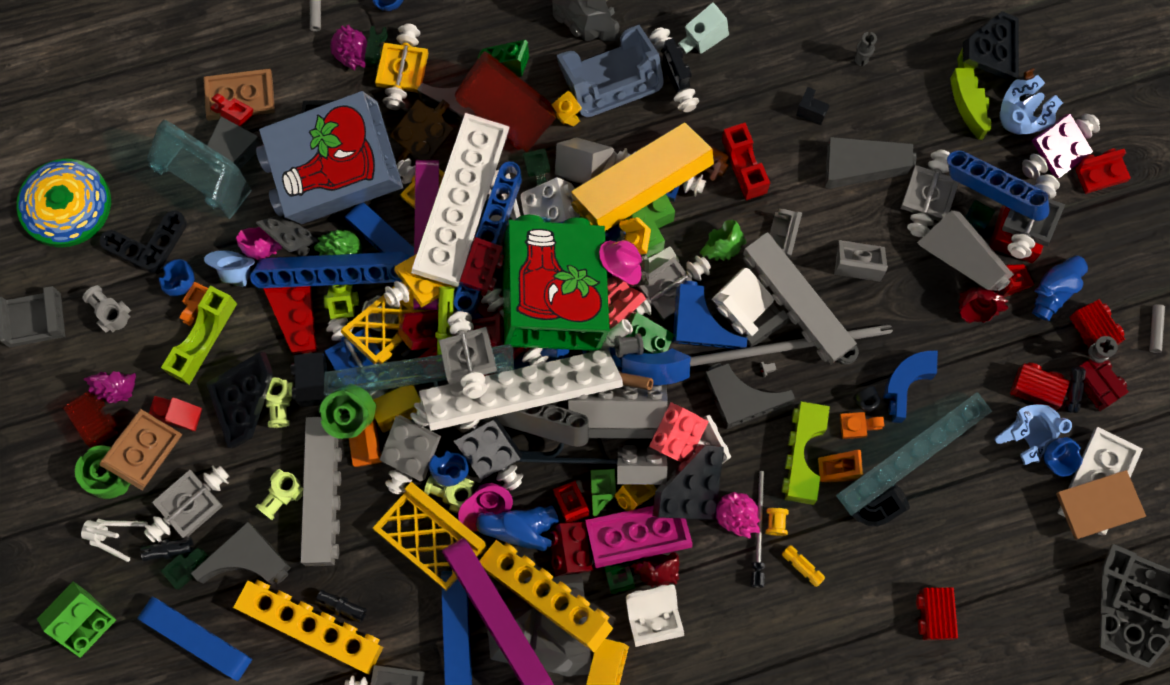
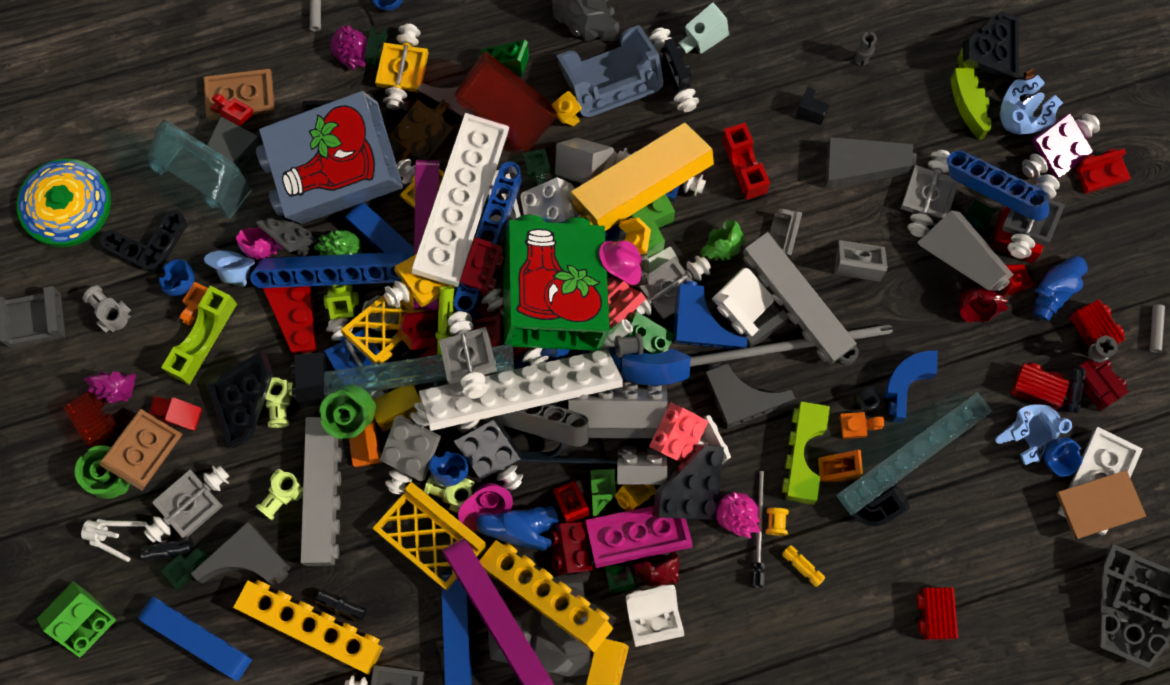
medium nougat piece [619,372,653,390] -> none
reddish brown bracket [704,144,729,181] -> none
light grey piece [760,362,776,377] -> none

